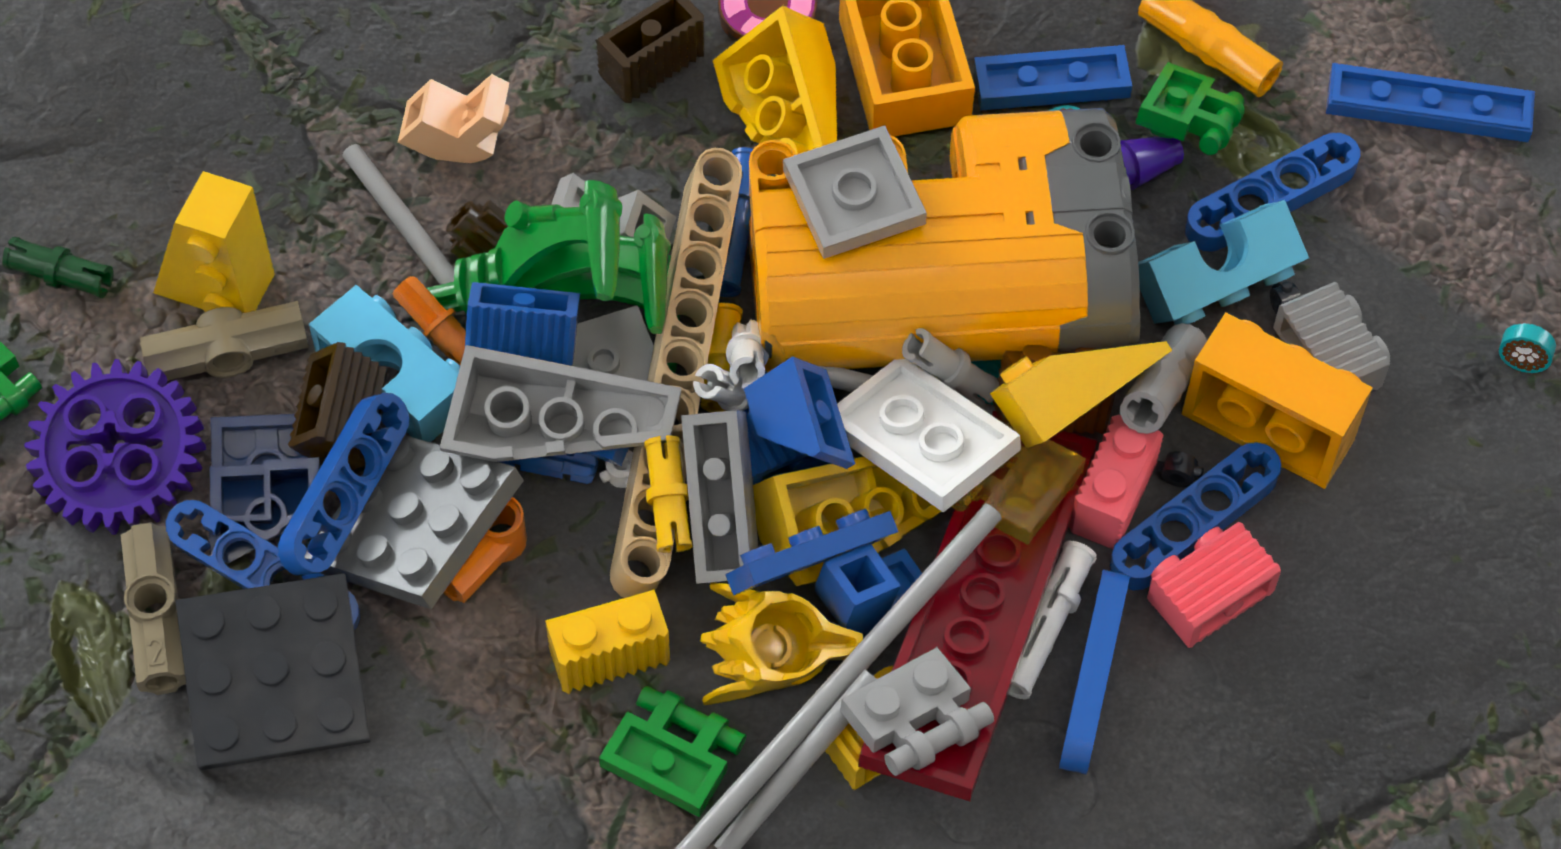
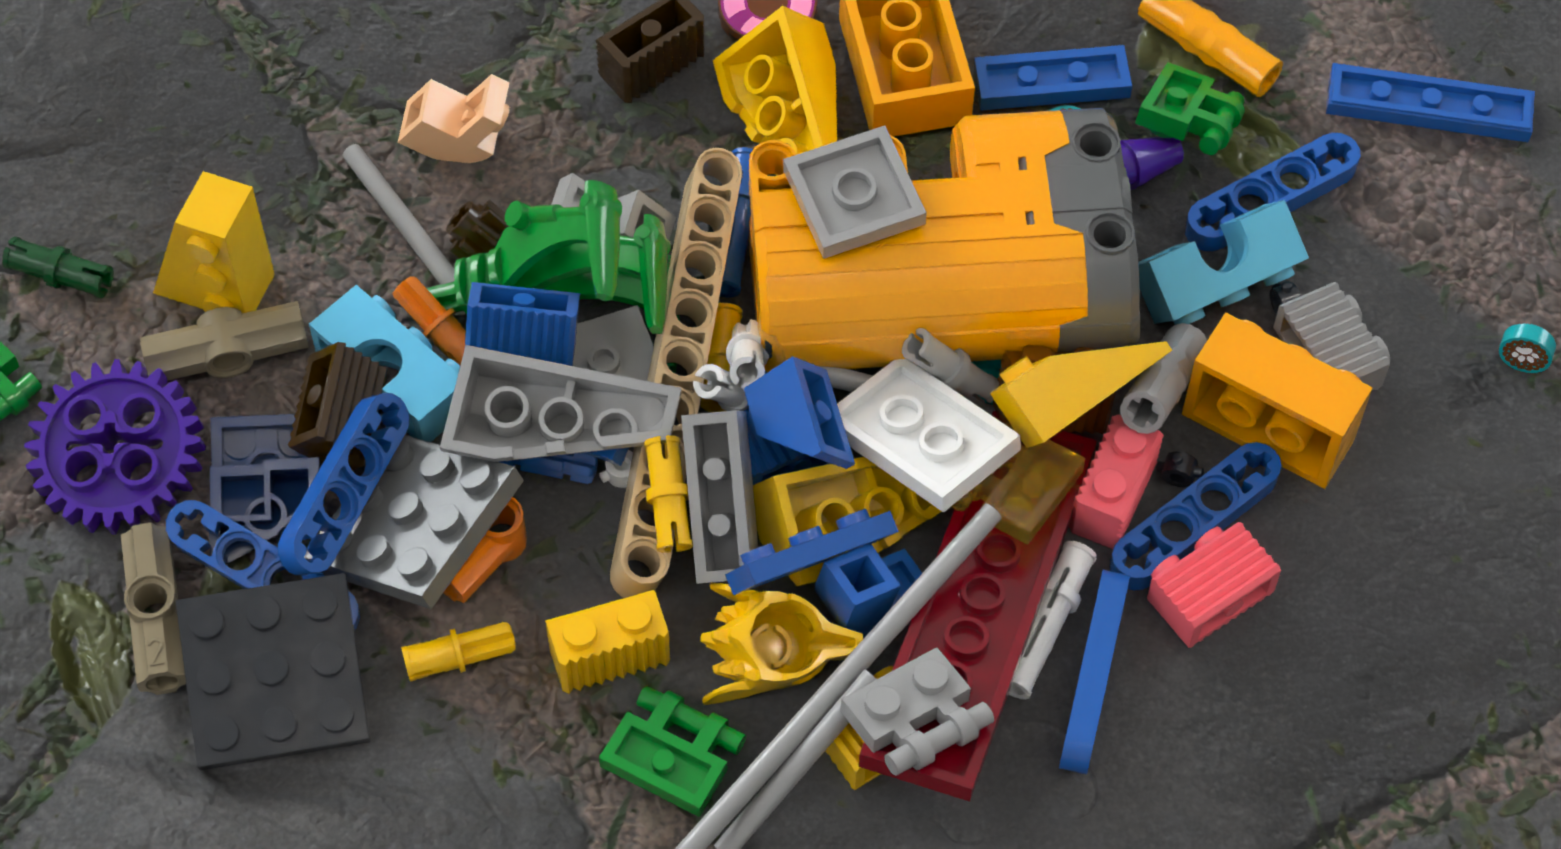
none -> yellow axle [401,622,516,682]

